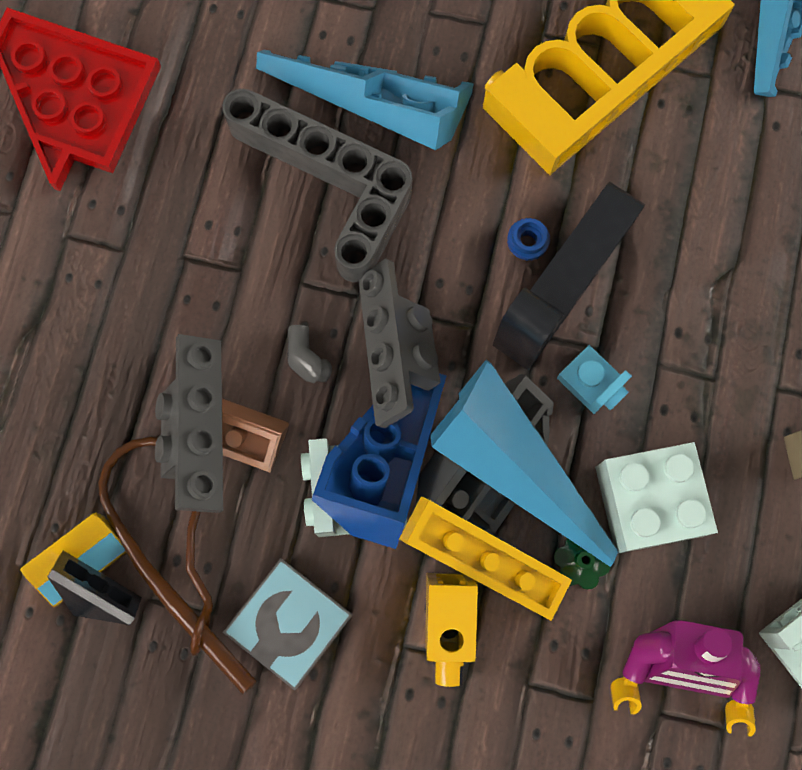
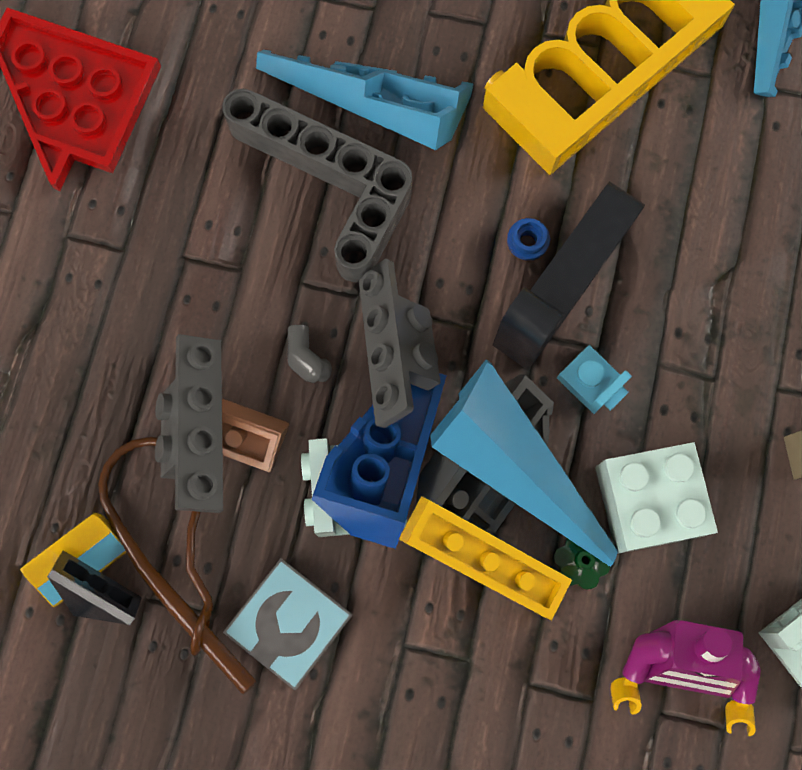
yellow torso [425,573,478,687] -> none

